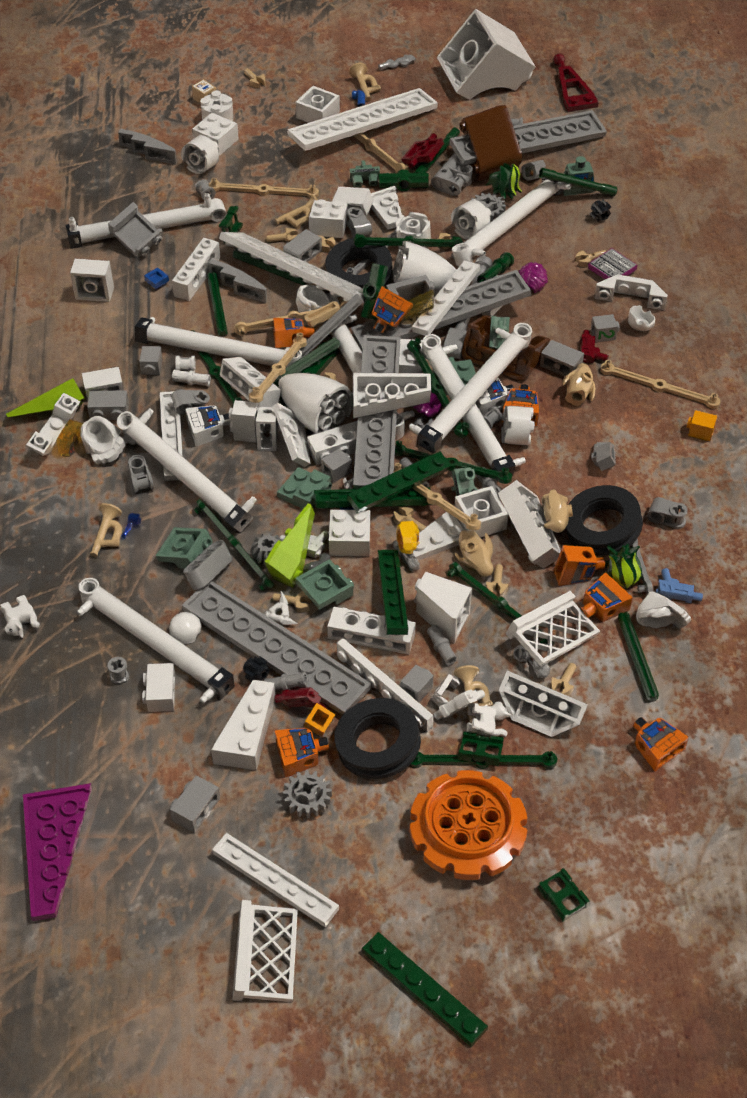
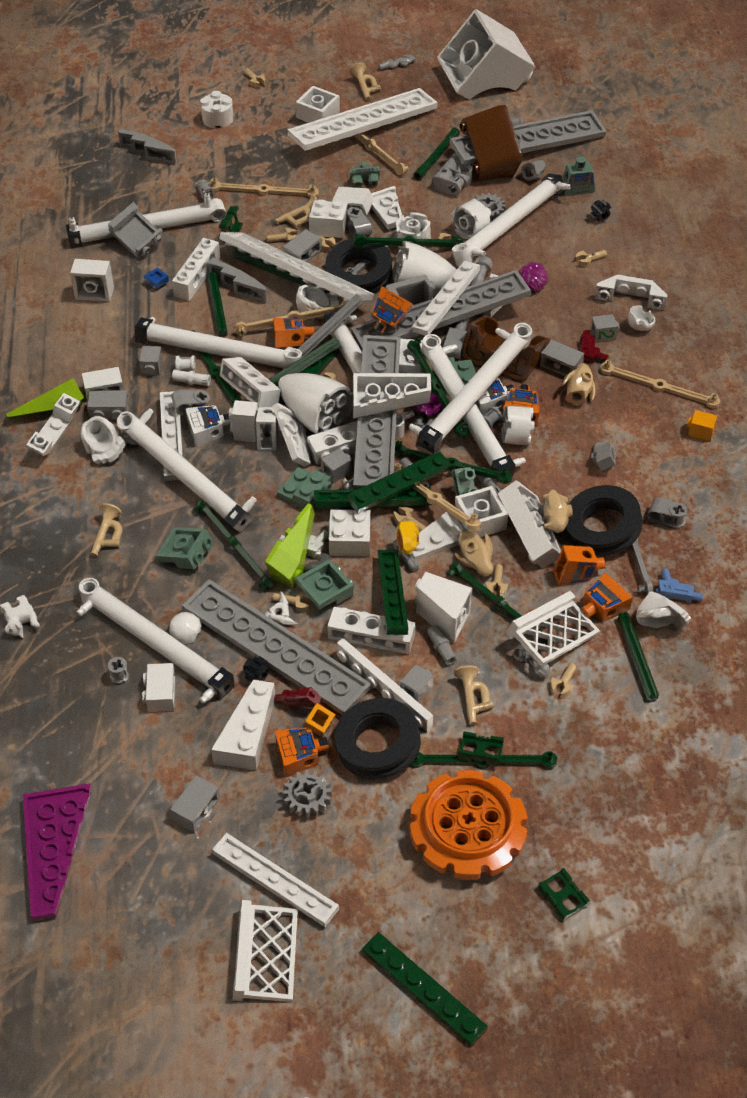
clear yellow leg [56,419,83,457] -> none
clear blue hand [121,513,141,539] -> none
light grey piece [128,455,154,493] -> none
white brick [181,135,219,174] -> none
light grey beam [183,540,233,590] -> none
tan brick [192,79,216,104] -> none
white brick [192,113,239,156] -> none
tan piece [249,333,307,403] -> none
light grey gear [251,532,283,567] -> none
light grey pin [264,672,309,690] -> none
tan piece [304,301,341,332] -> none
blue arm [352,90,365,107] -> none
dark green piece [361,263,388,320] -> none
dark green piece [379,169,429,192] -> none
dark red plate [401,133,444,169] -> none
clear yellow piece [405,290,434,320] -> none
white piece [430,674,460,706] -> none
white piece [434,689,485,720] -> none
white animal [467,702,511,737] -> none
dark green pin [477,252,514,283] -> none
dark green hair [486,163,522,200] -> none
sand green hips [489,316,510,349] -> none
white wedge [499,671,588,737] -> none
dark green piece [539,168,618,196] -> none
dark red plate [553,53,599,112] -> none
tile [588,248,638,280] -> none
dark green hair [605,544,642,589] -> none
orange torso [633,717,689,771] -> none

